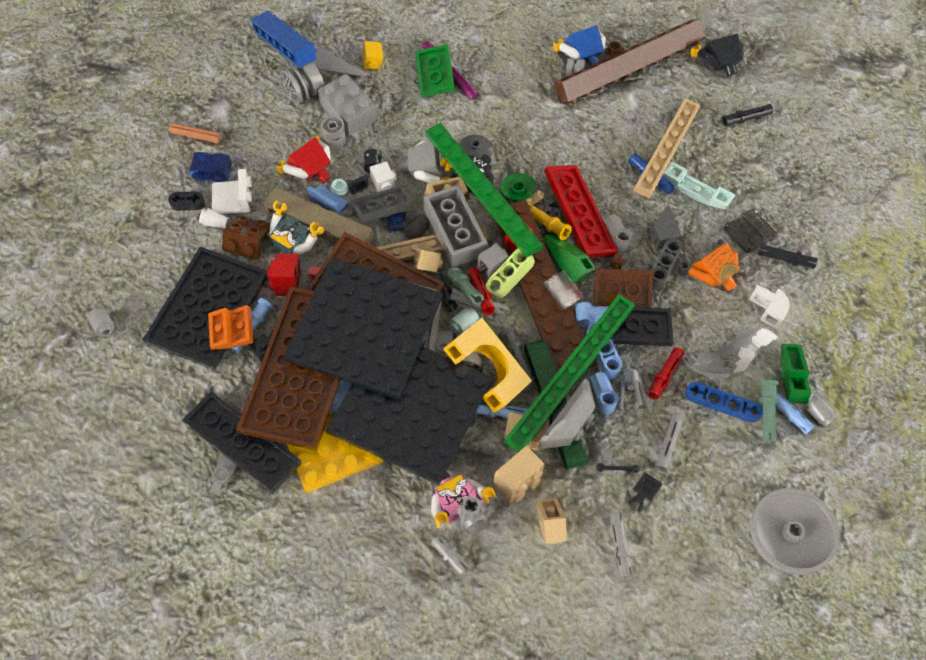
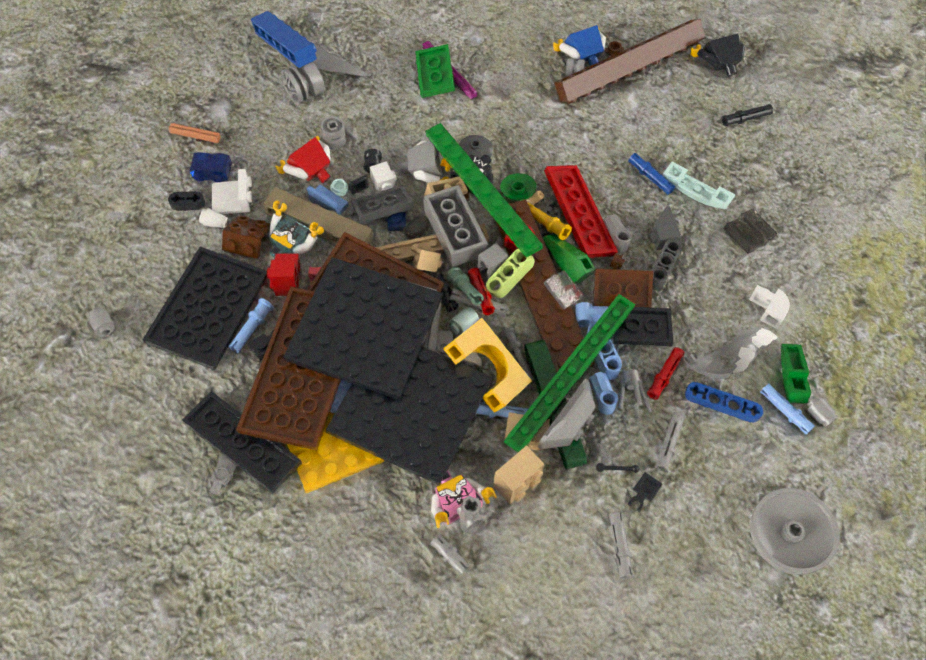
orange slope [208,305,254,350] -> none
light grey brick [318,74,378,136] -> none
yellow brick [361,41,383,70] -> none
tan slope [536,498,567,544] -> none
tan plate [633,98,701,199] -> none
orange torso [678,239,740,292] -> none
black pin [758,244,818,269] -> none
sand green pin [760,380,779,443] -> none

